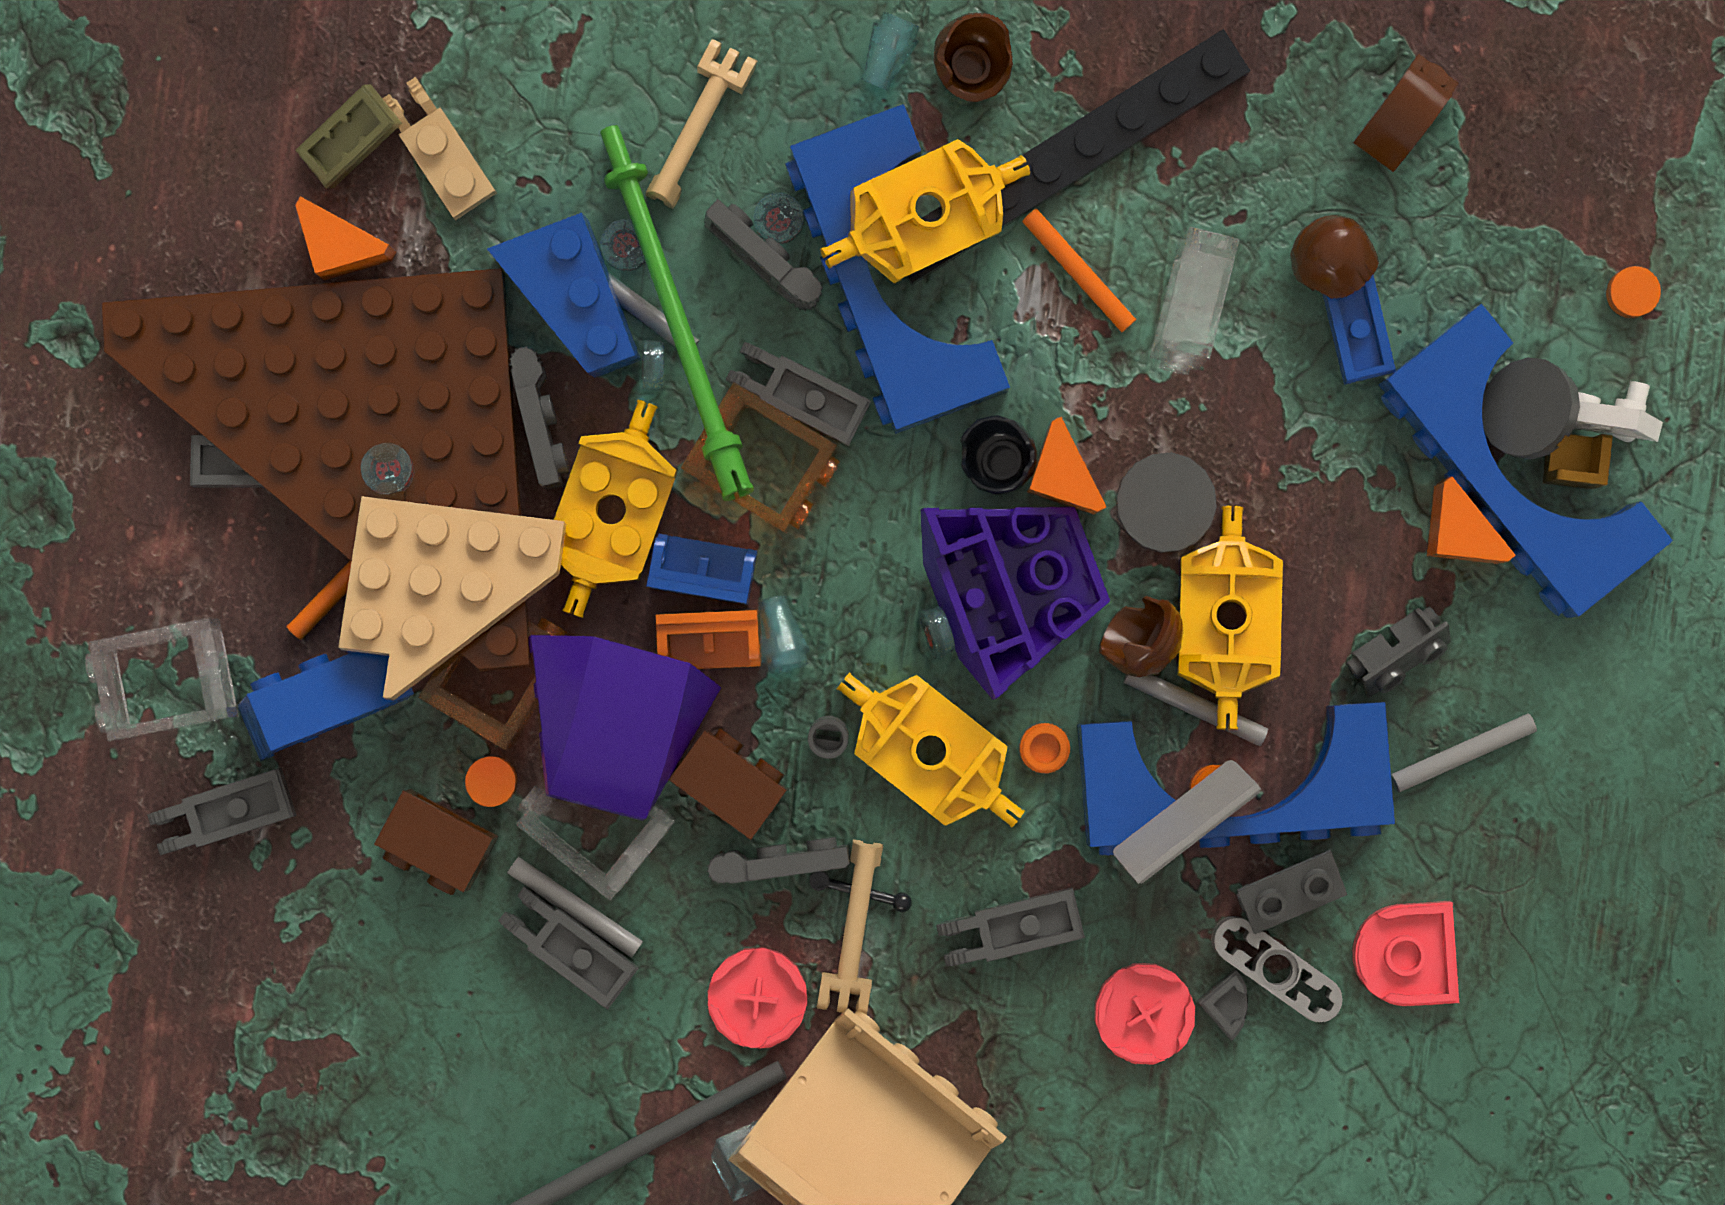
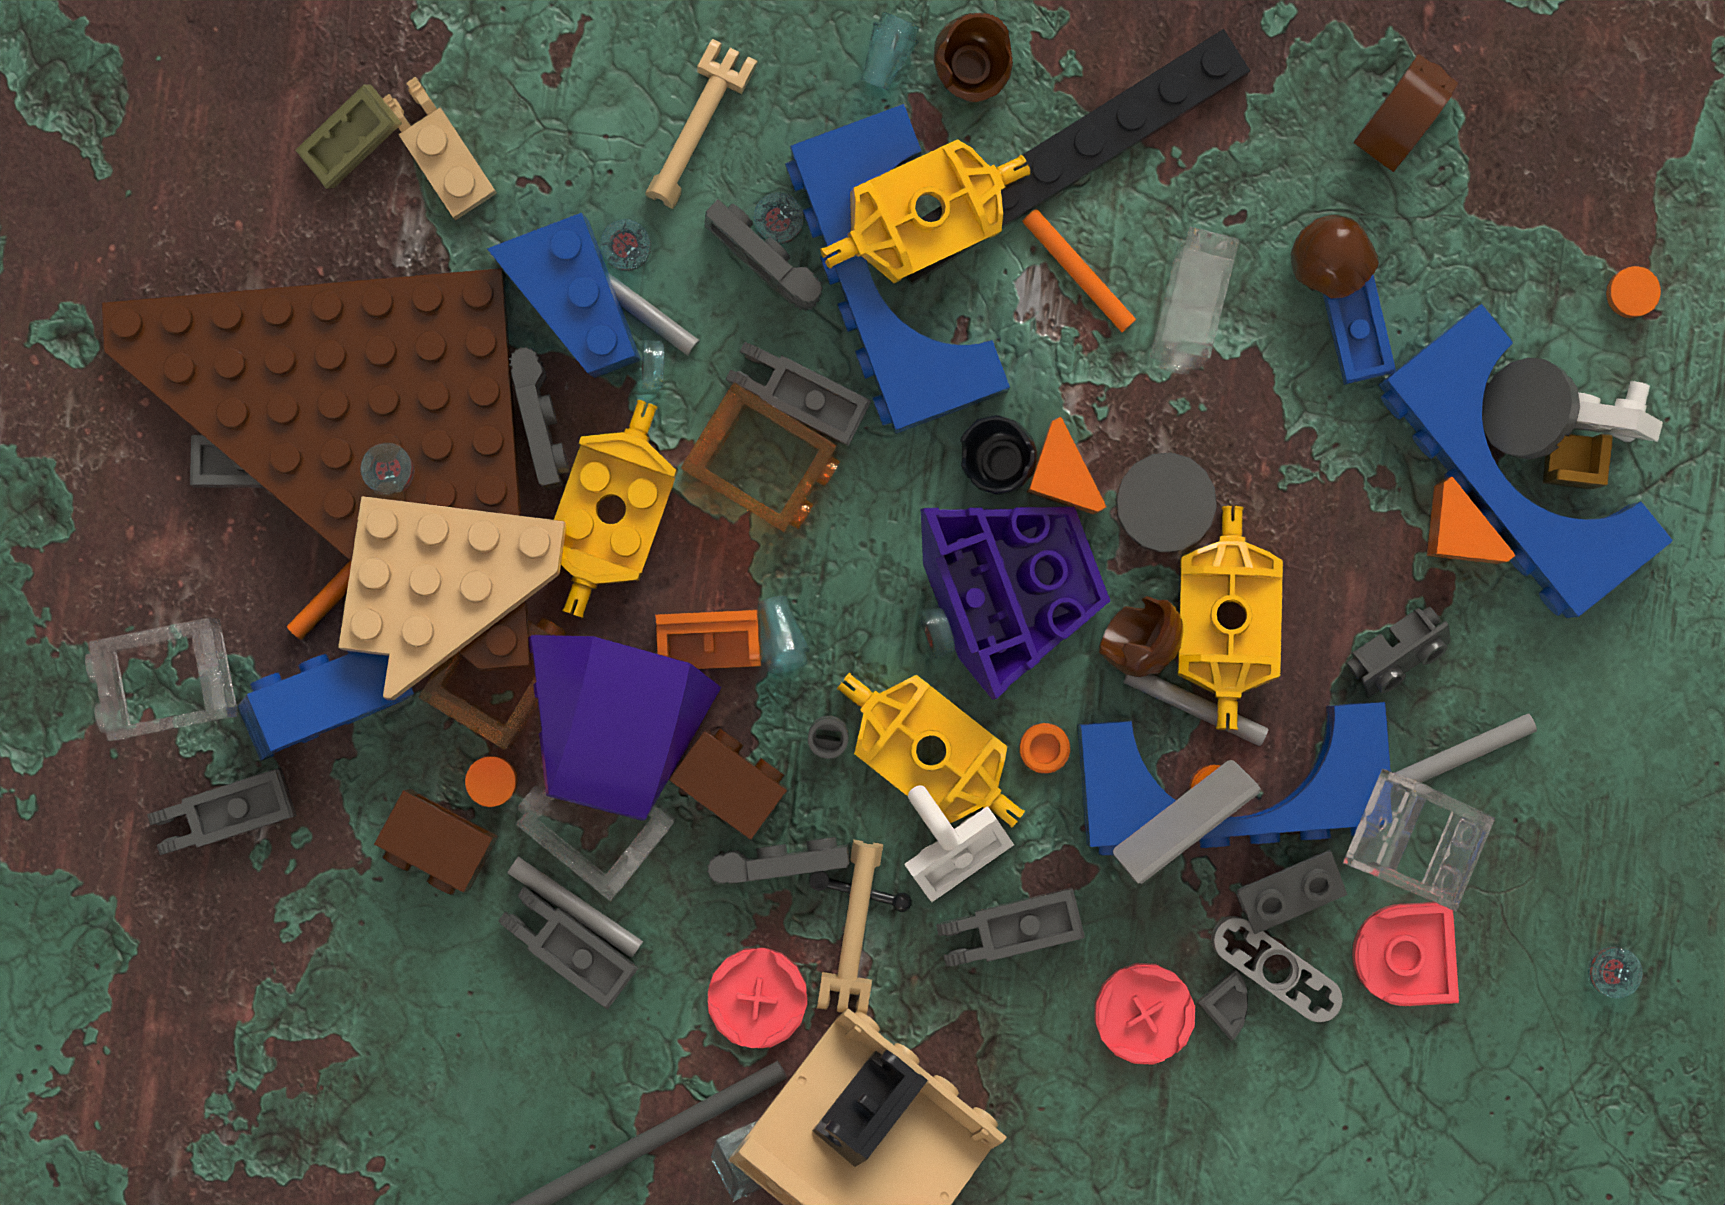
orange slope [295,196,397,281] -> none
bright green bar [600,125,754,501] -> none
blue hinge [646,533,758,605] -> none
none -> black hinge [812,1050,928,1167]
none -> white plate [905,785,1014,902]
none -> clear window [1343,768,1495,911]
none -> clear light blue tile [1588,946,1643,998]

